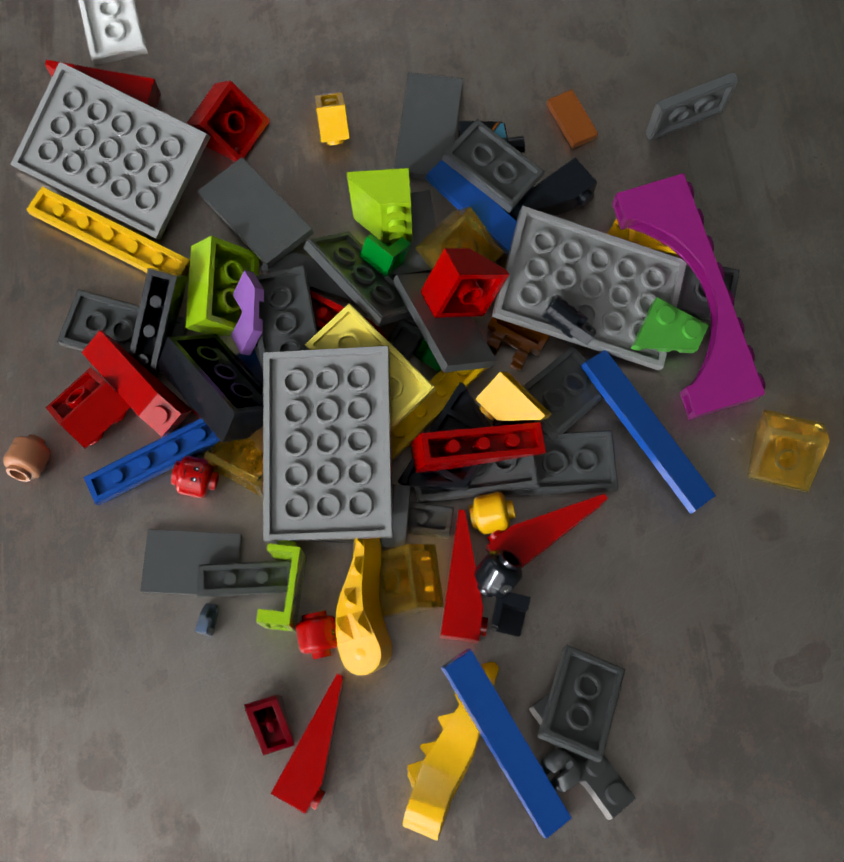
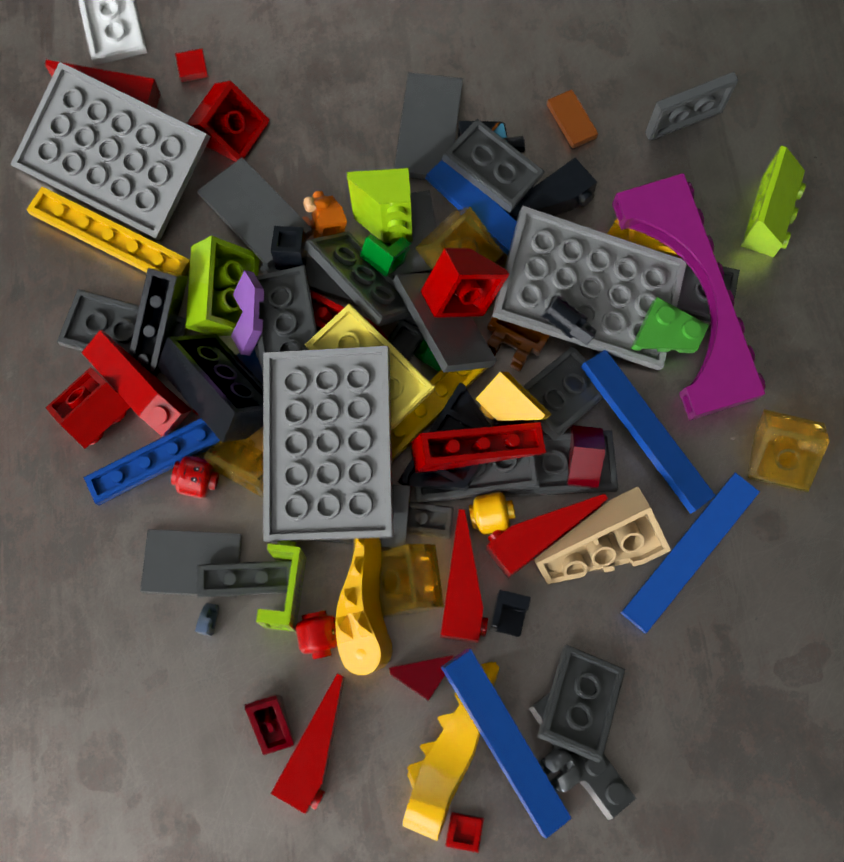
nougat head [3,434,51,482] -> none
yellow slope [315,92,349,145] -> none
black head [474,549,523,598] -> none
none -> red tile [175,48,208,82]
none -> black panel [271,226,307,270]
none -> orange piece [301,191,347,238]
none -> dark red slope [389,655,453,701]
none -> red tile [445,811,484,853]
none -> tan wedge [534,486,671,584]
none -> dark red slope [567,425,606,489]
none -> blue tile [620,472,760,634]
none -> lime slope [741,145,806,257]

